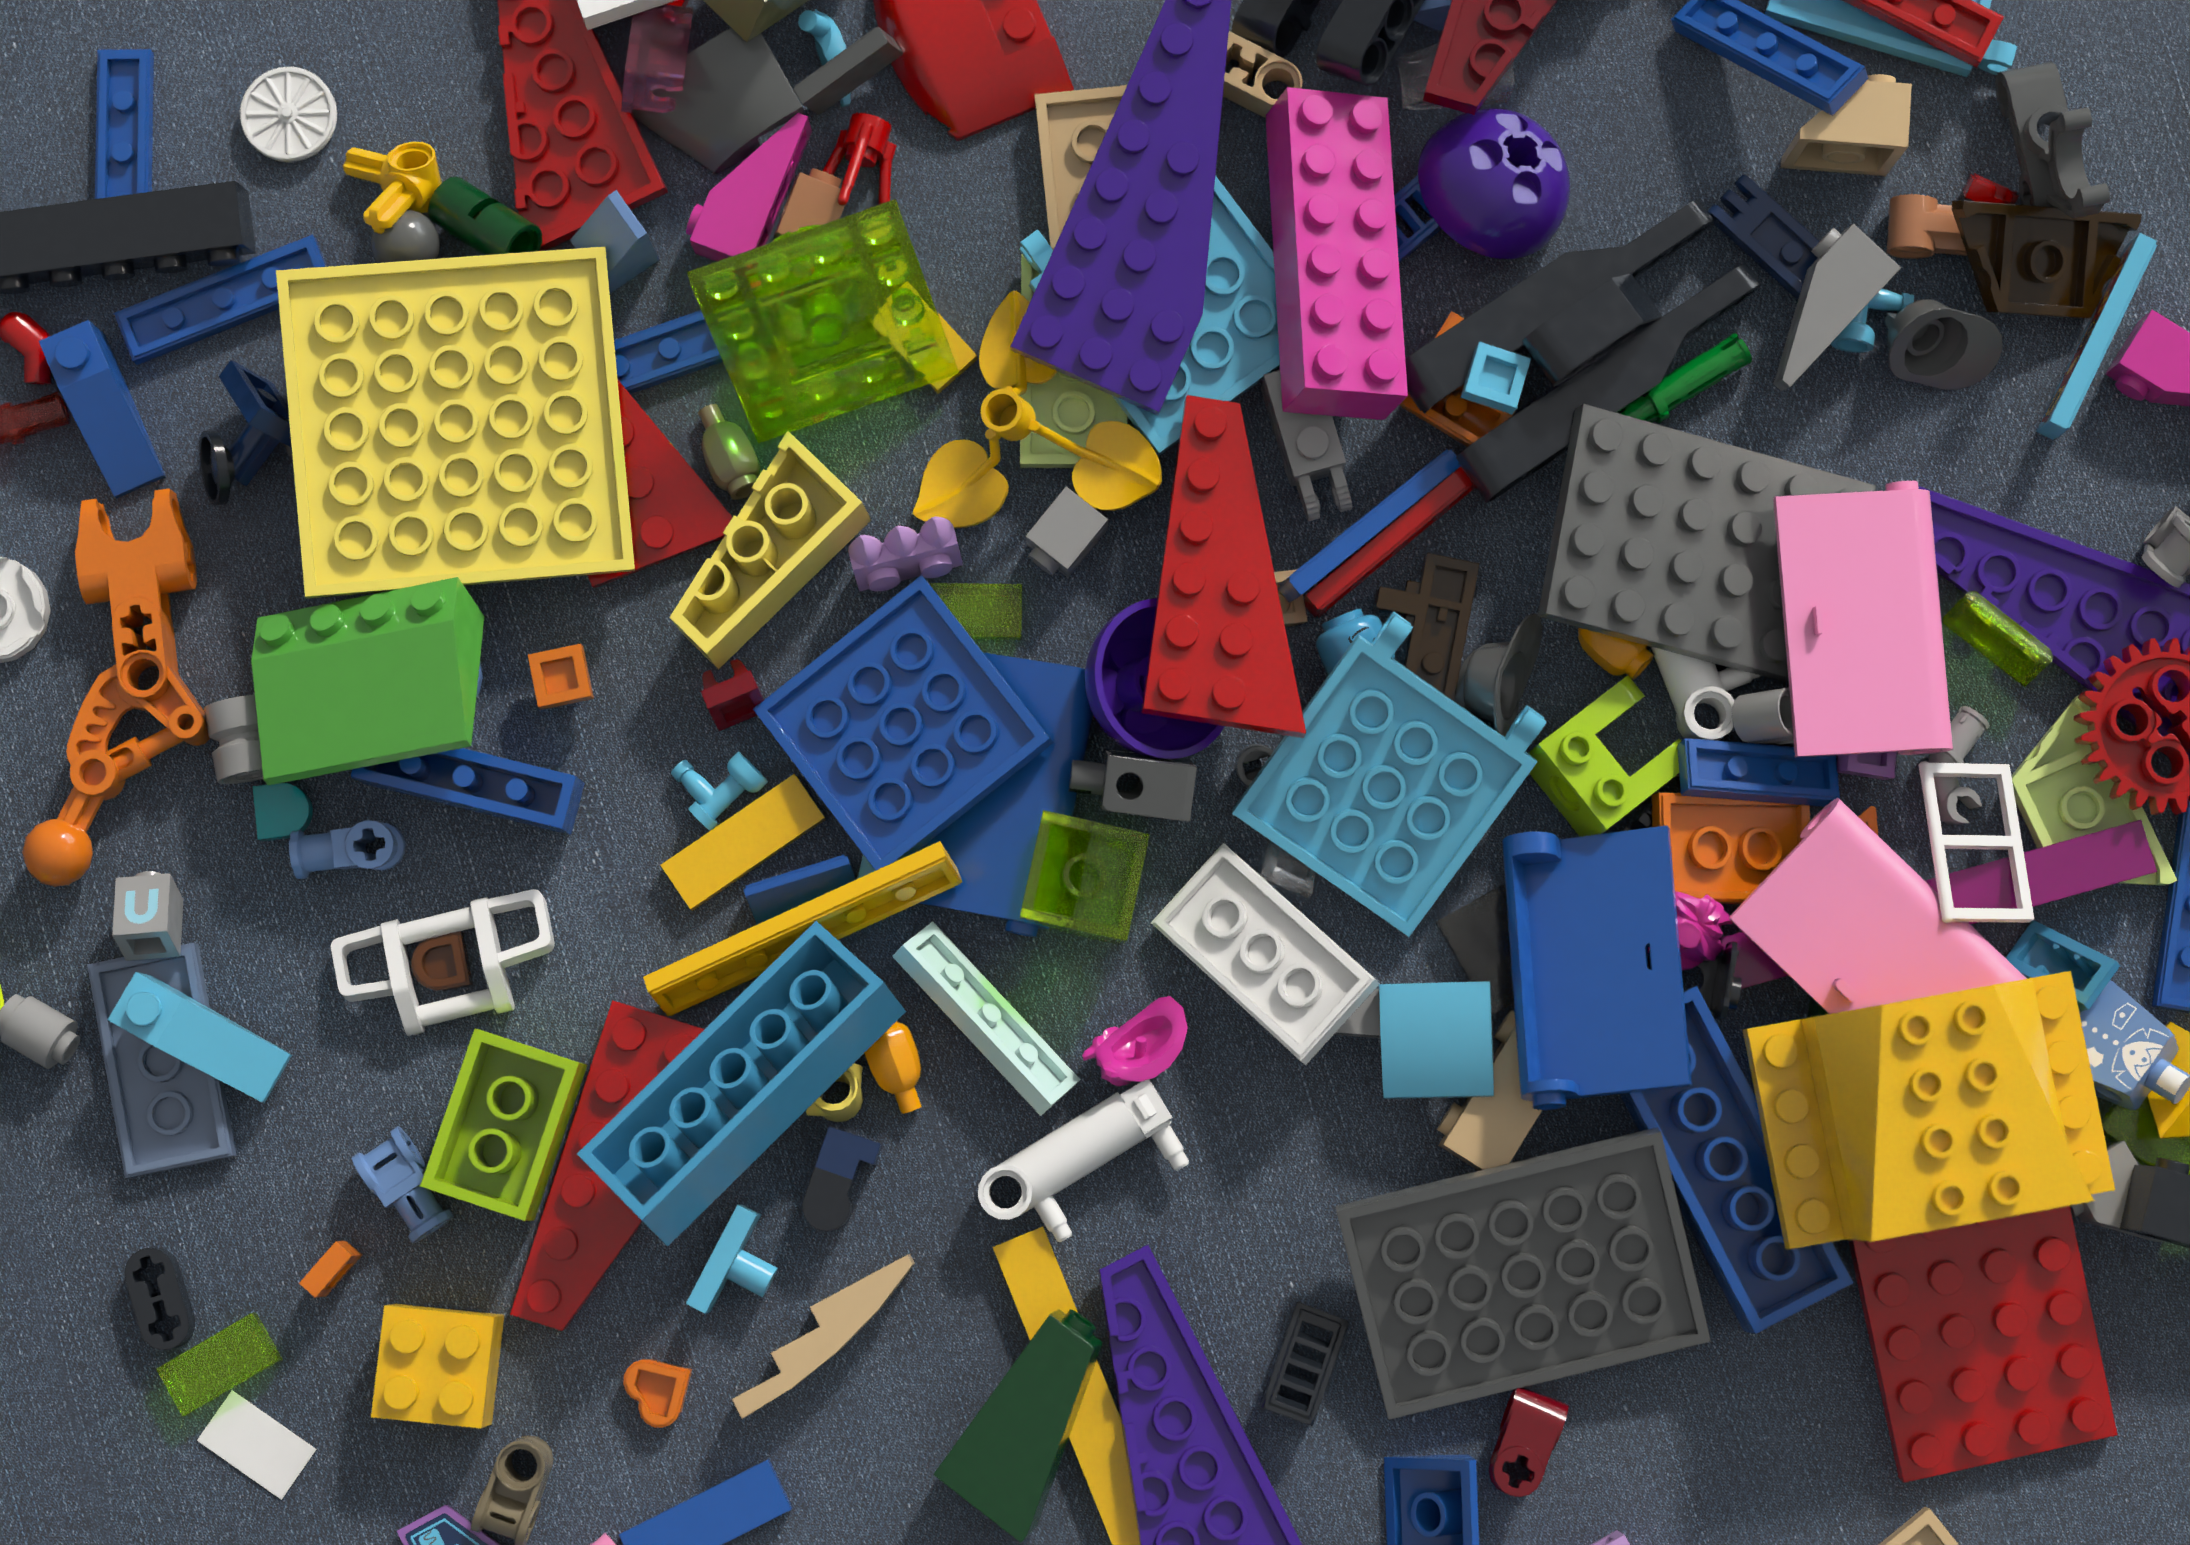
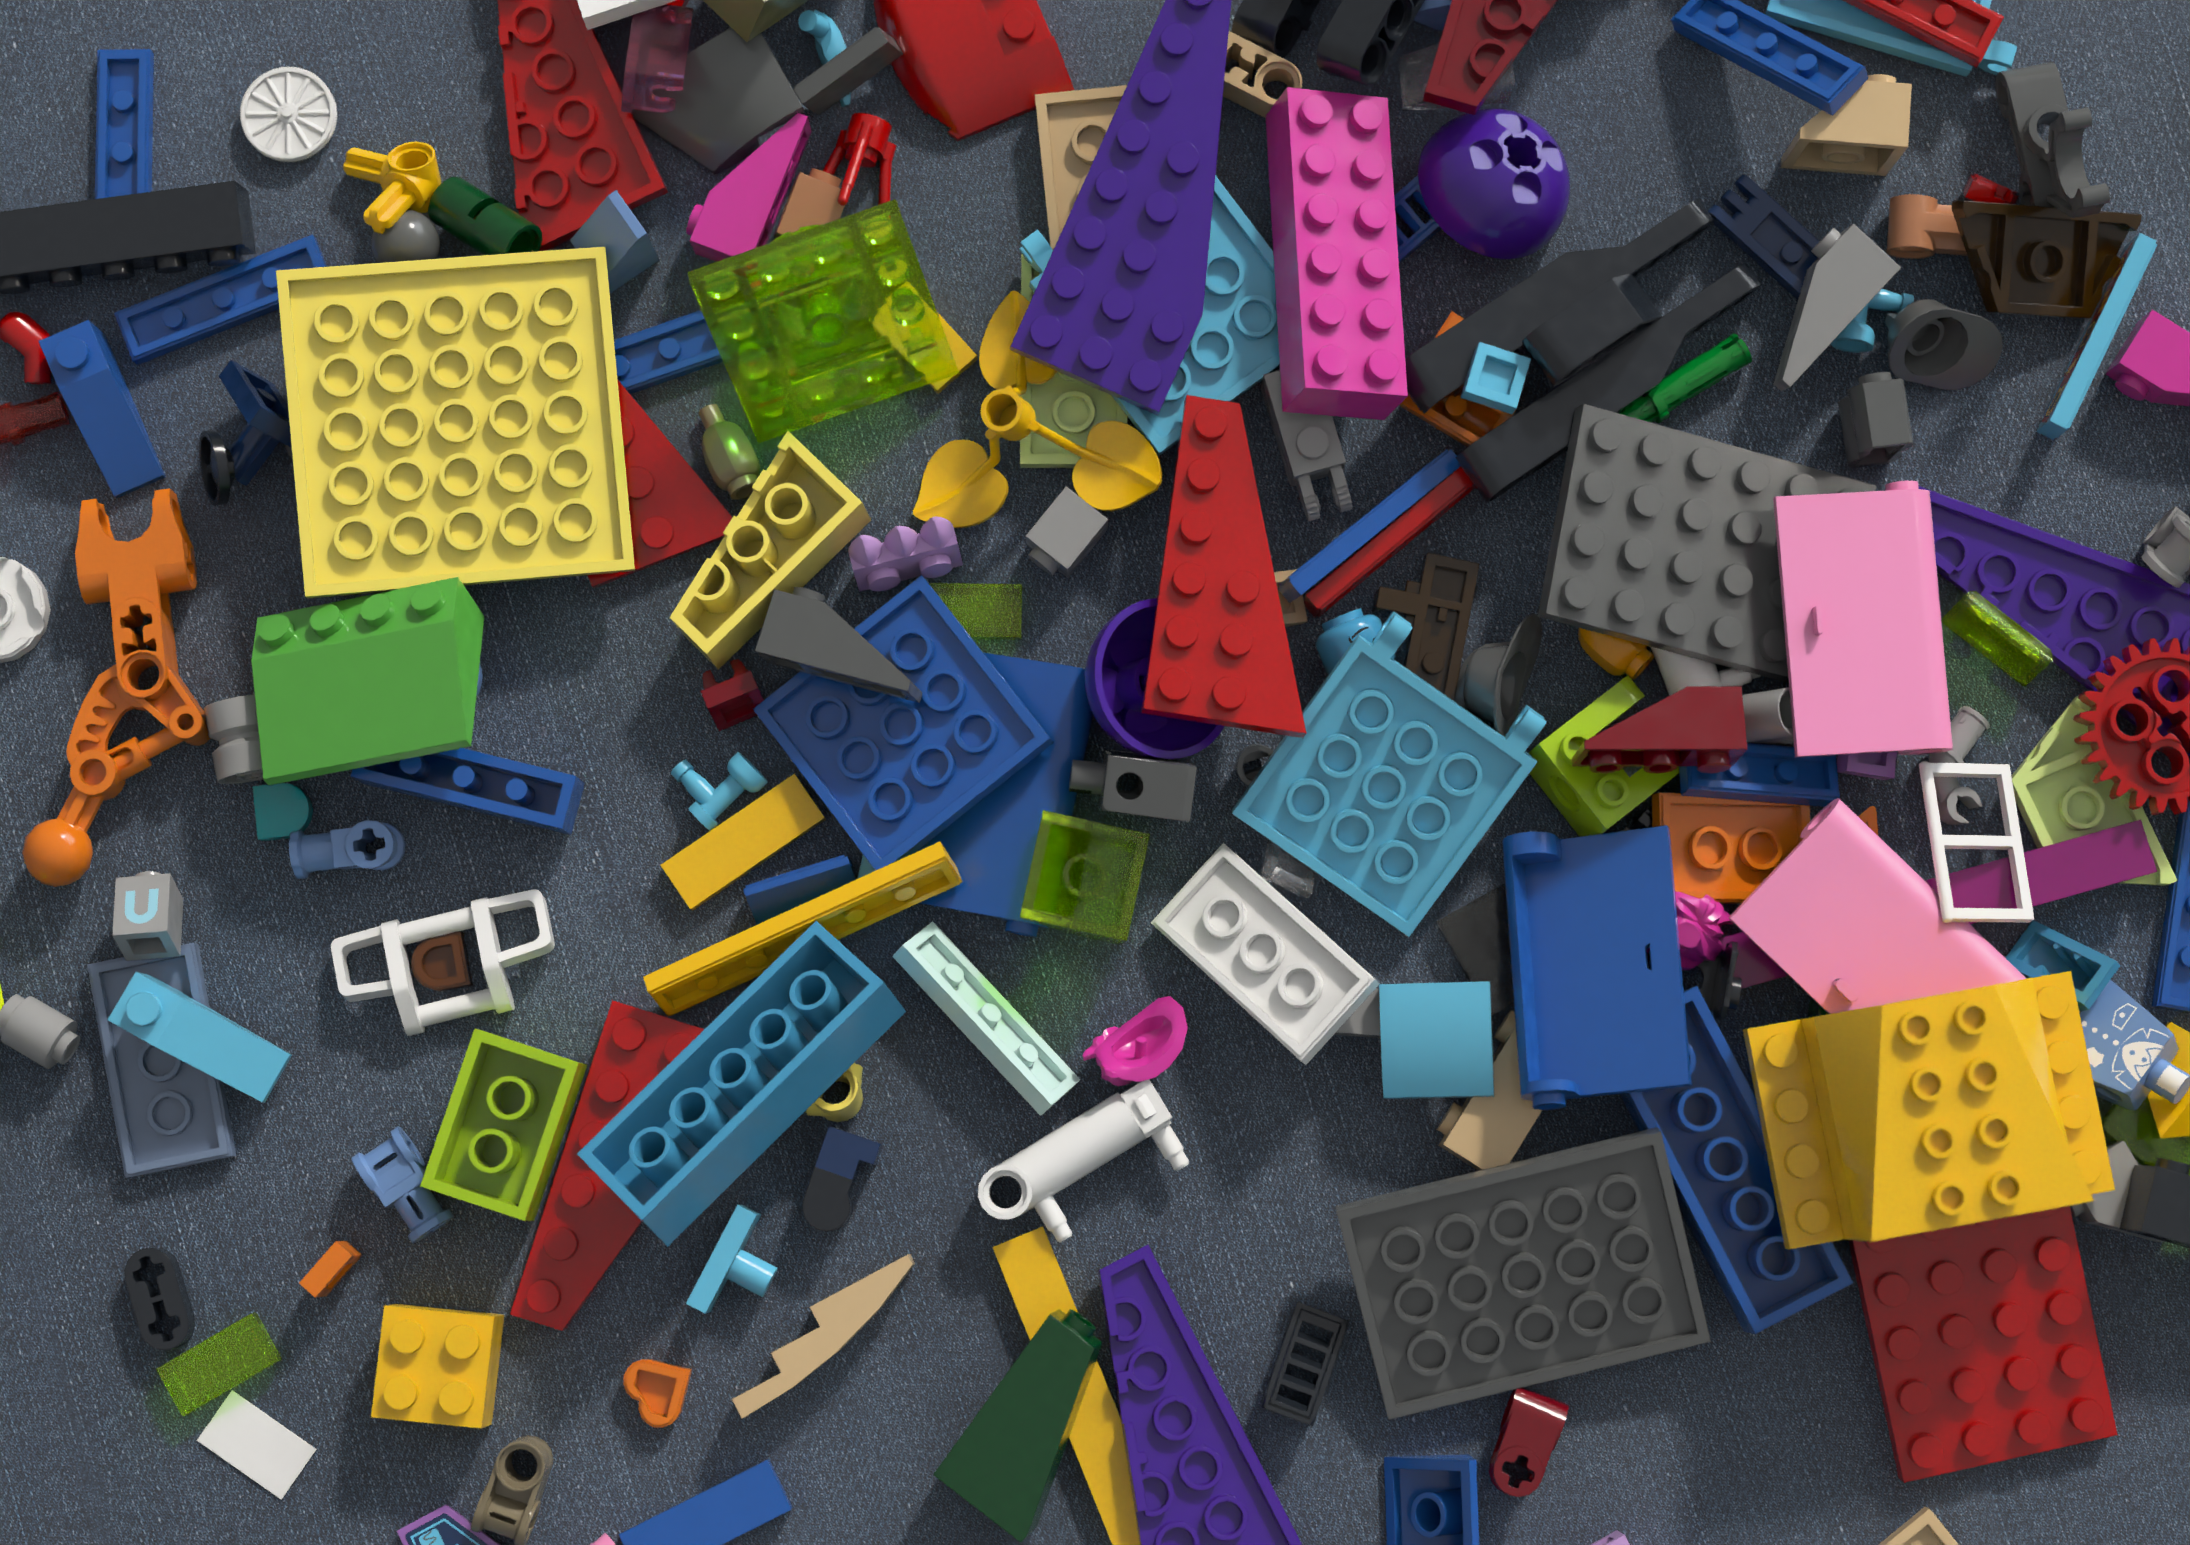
orange tile [528,643,594,710] -> none
light orange plant [864,1021,922,1114] -> none
none -> dark grey slope [755,587,923,703]
none -> dark red slope [1572,686,1747,773]
none -> dark grey brick [1838,372,1914,468]

